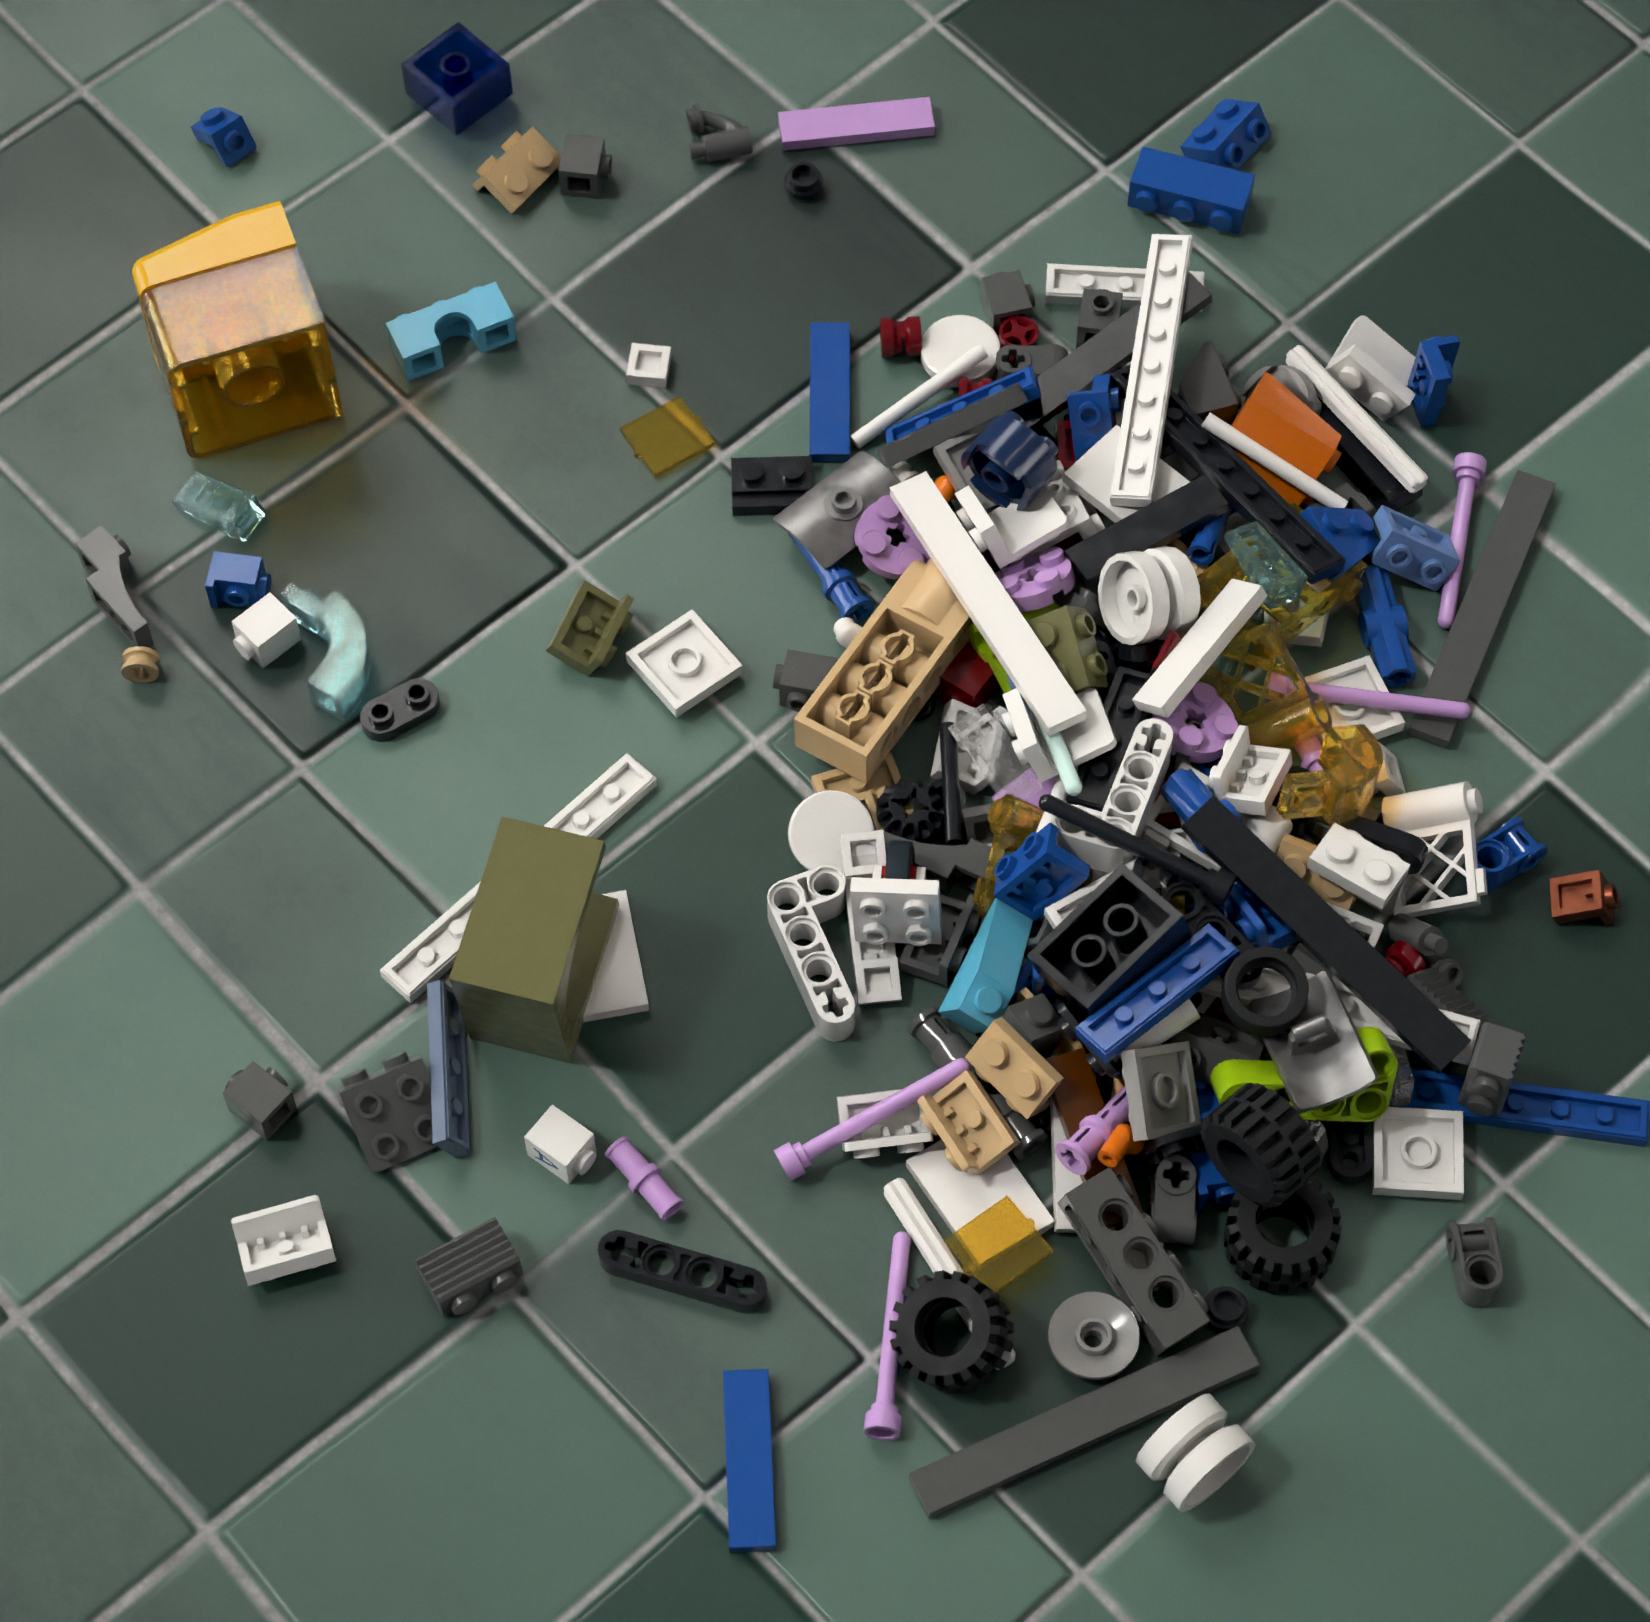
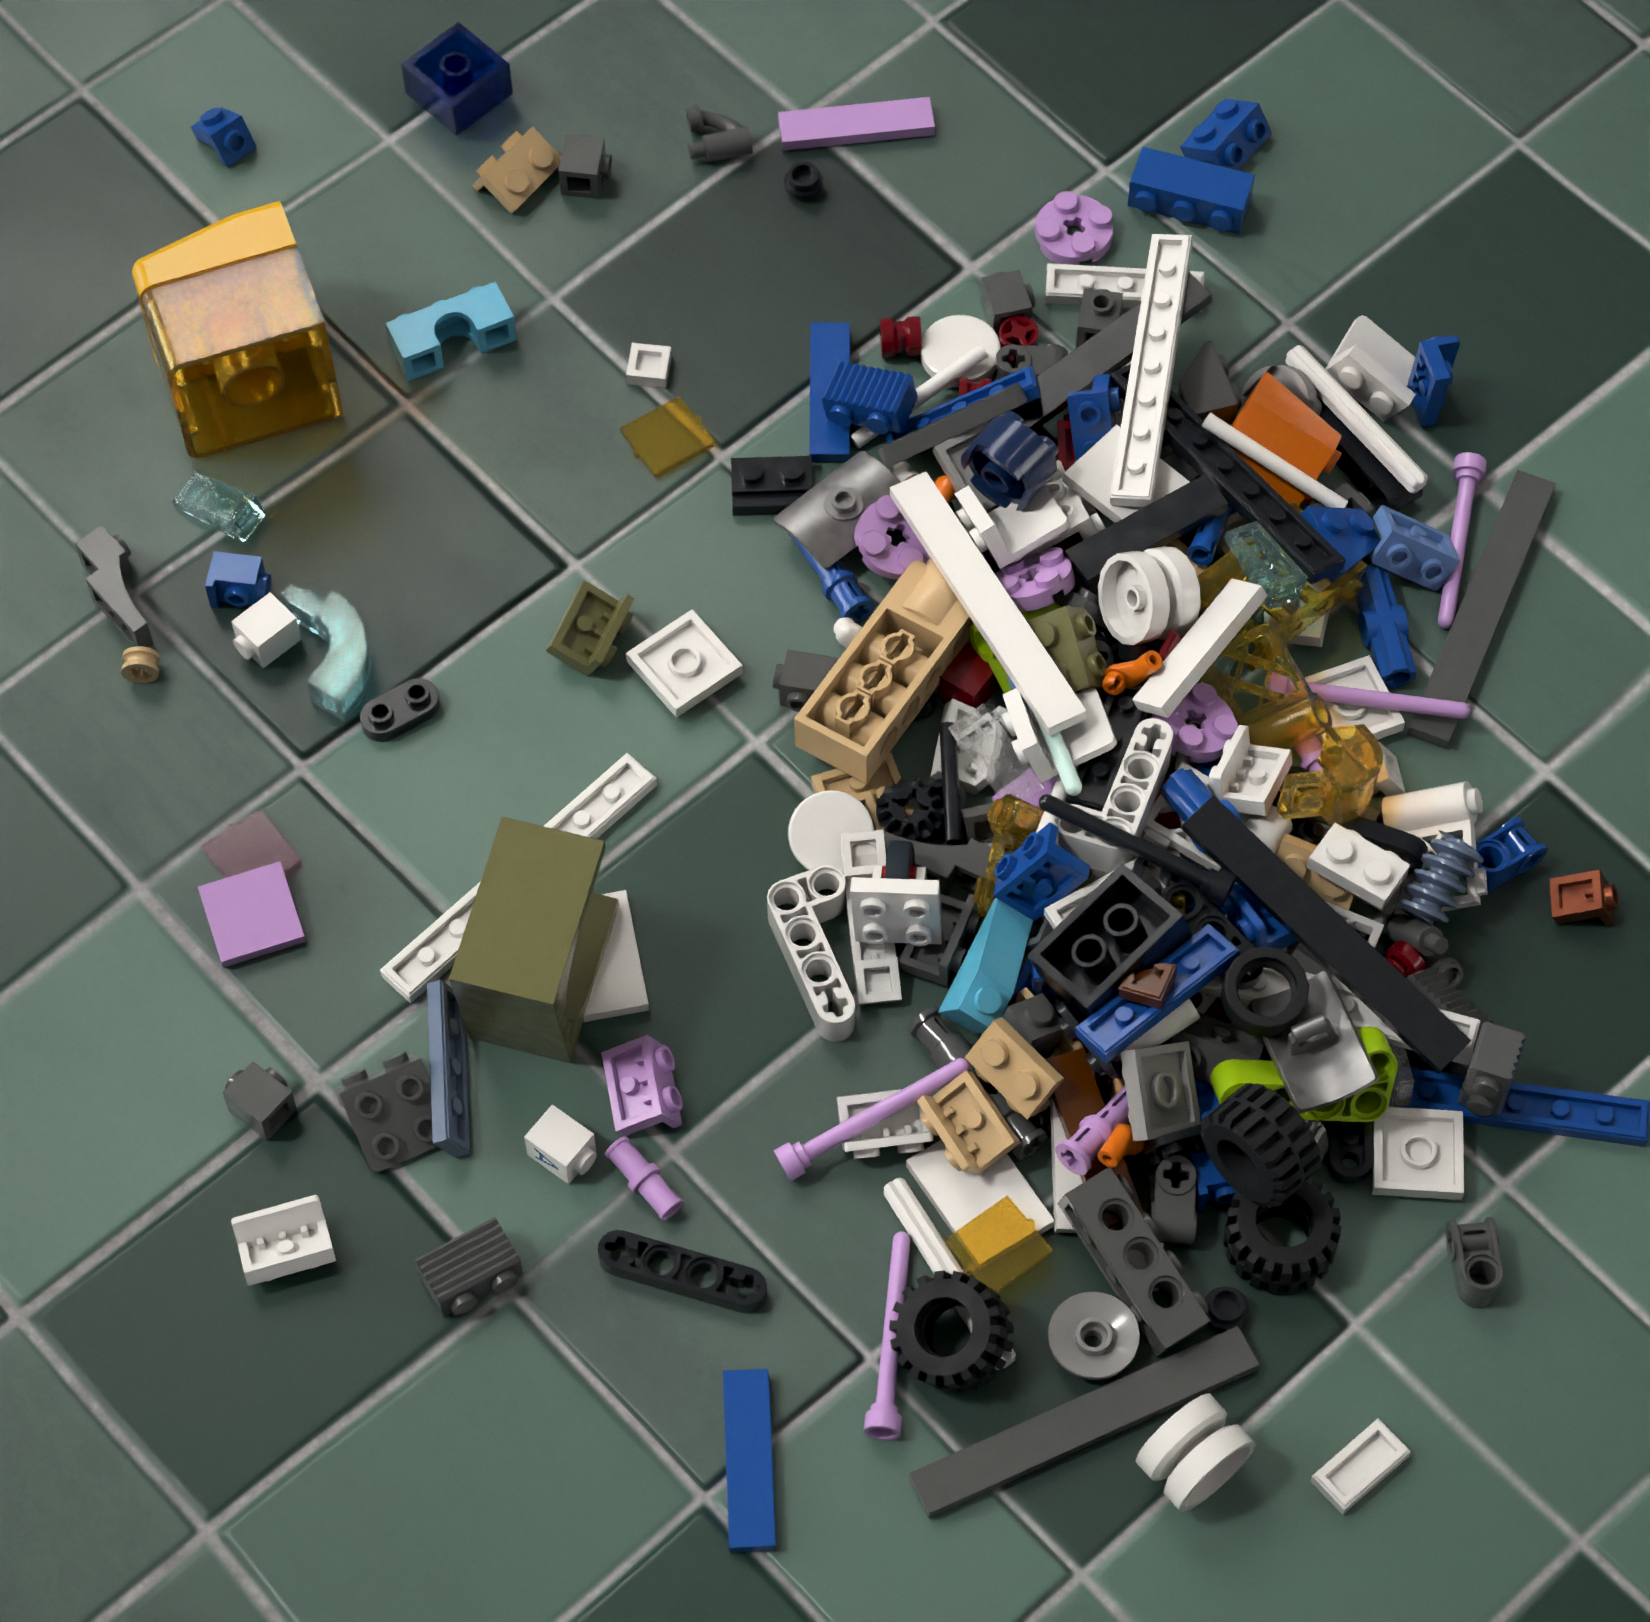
none -> lavender tile [198,861,306,968]
none -> clear pink piece [201,809,302,878]
none -> lavender bracket [601,1035,683,1136]
none -> blue brick [821,360,918,434]
none -> lavender plate [1035,191,1113,265]
none -> orange arm [1102,650,1163,695]
none -> reddish brown tile [1118,963,1177,1010]
none -> white tile [1310,1418,1411,1515]
none -> sand blue piece [1395,830,1484,925]

